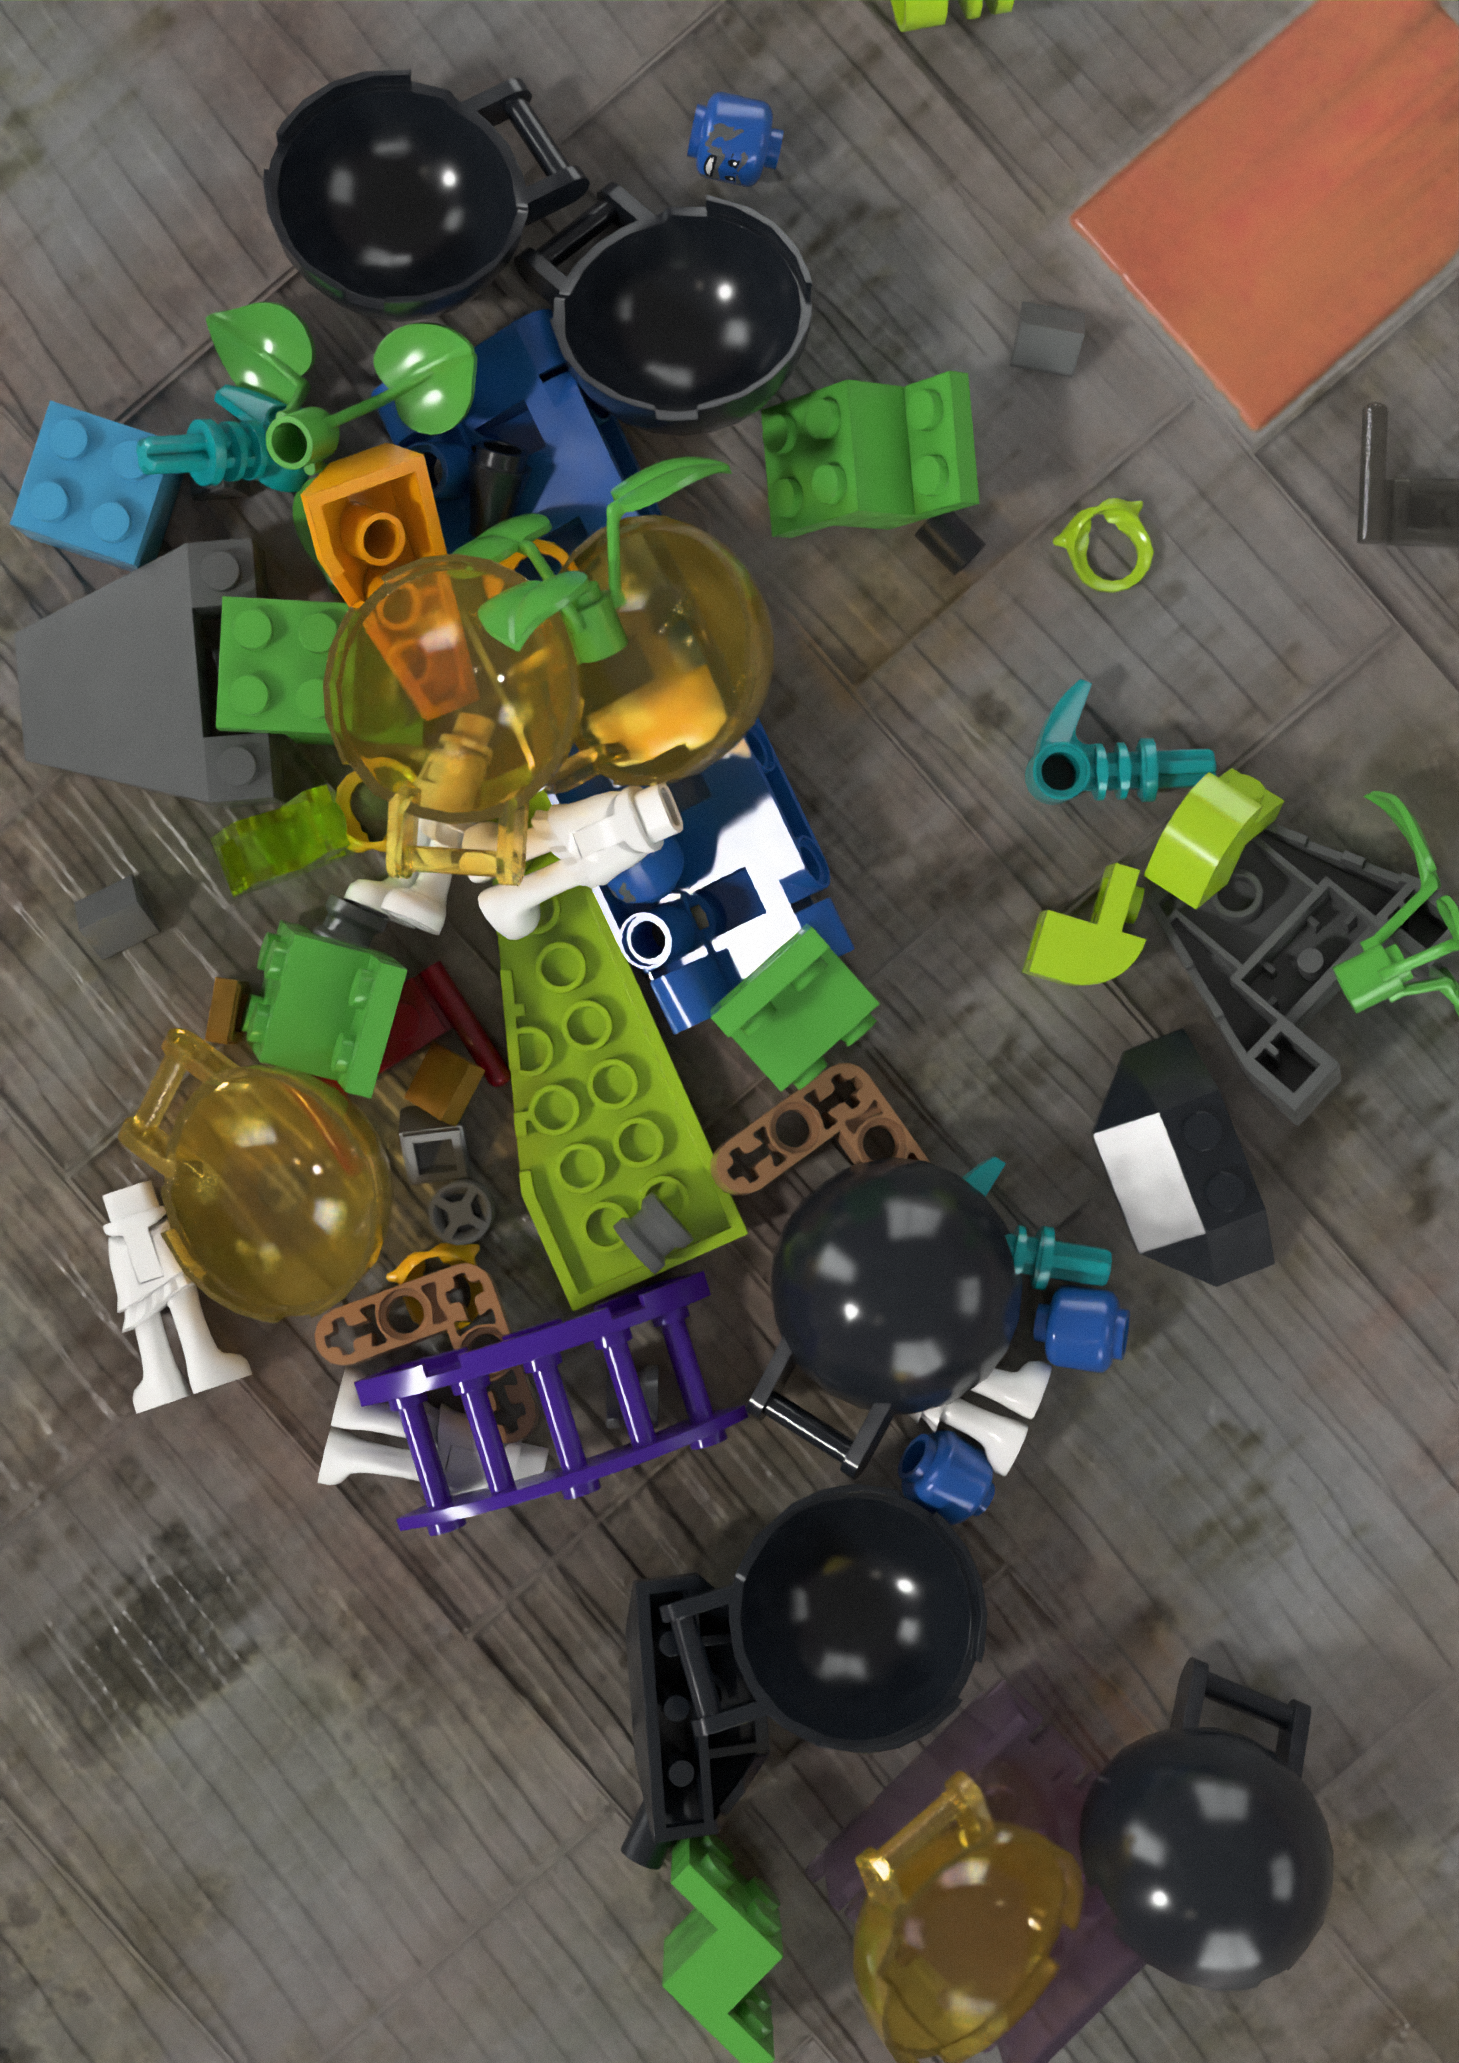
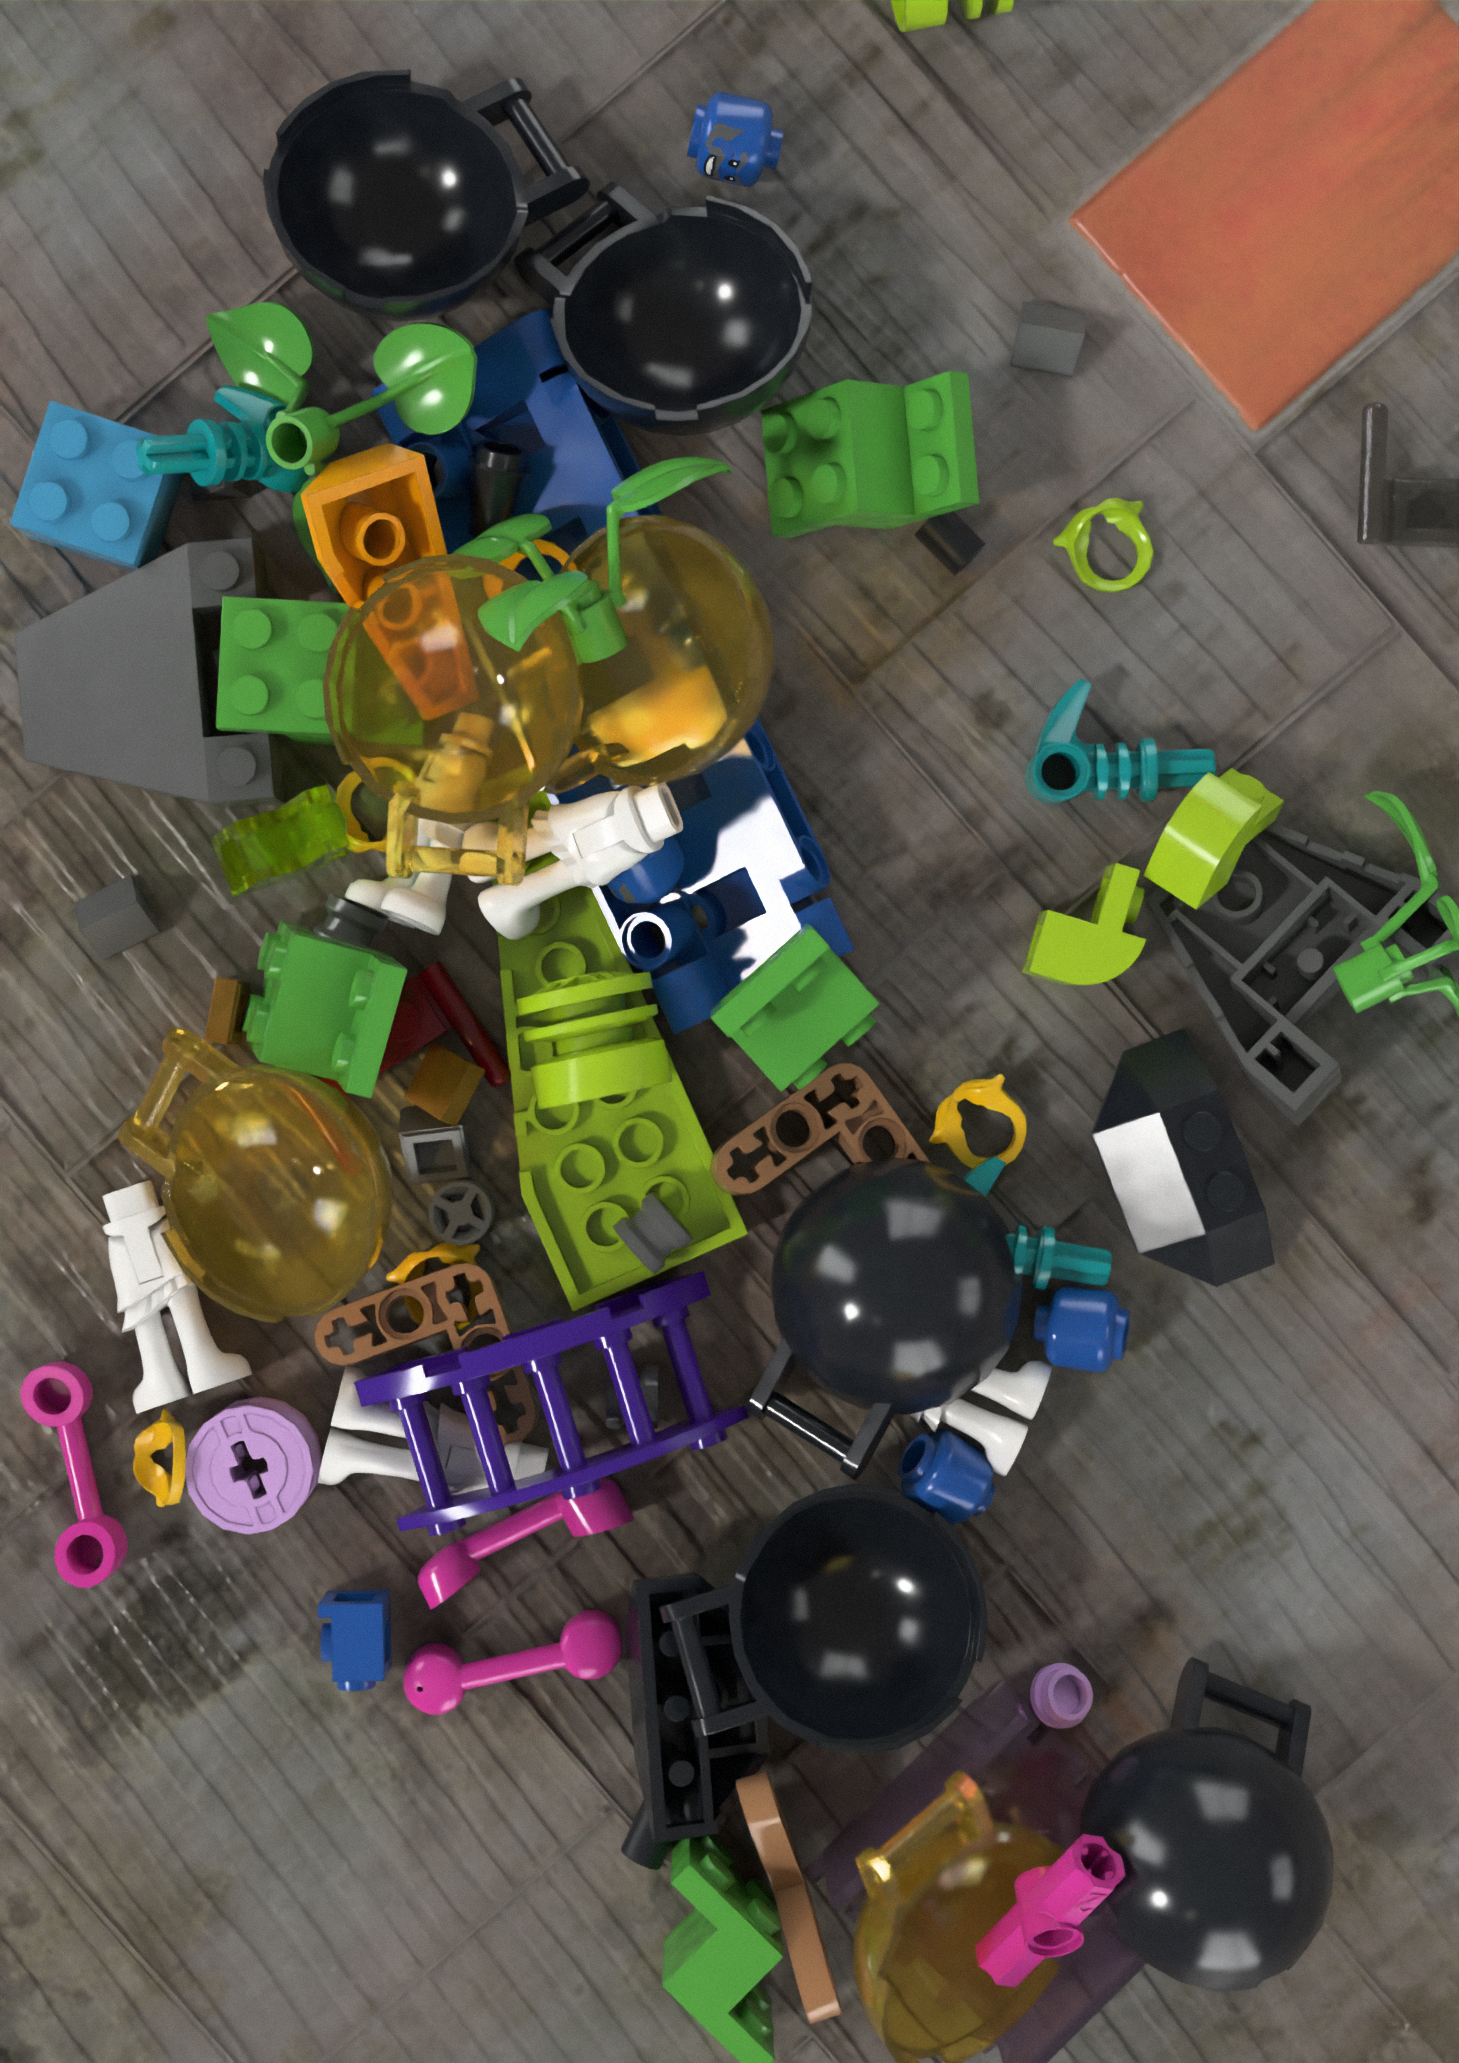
none -> dark pink piece [20,1361,128,1588]
none -> yellow piece [133,1408,186,1507]
none -> lavender piece [185,1396,323,1534]
none -> blue brick [318,1589,392,1691]
none -> dark pink piece [403,1609,623,1715]
none -> dark pink piece [417,1478,635,1610]
none -> lime wheel [516,969,673,1109]
none -> medium nougat beam [736,1770,843,2024]
none -> yellow piece [929,1074,1027,1169]
none -> dark pink piece [975,1834,1125,1987]
none -> lavender plate [1030,1663,1093,1729]

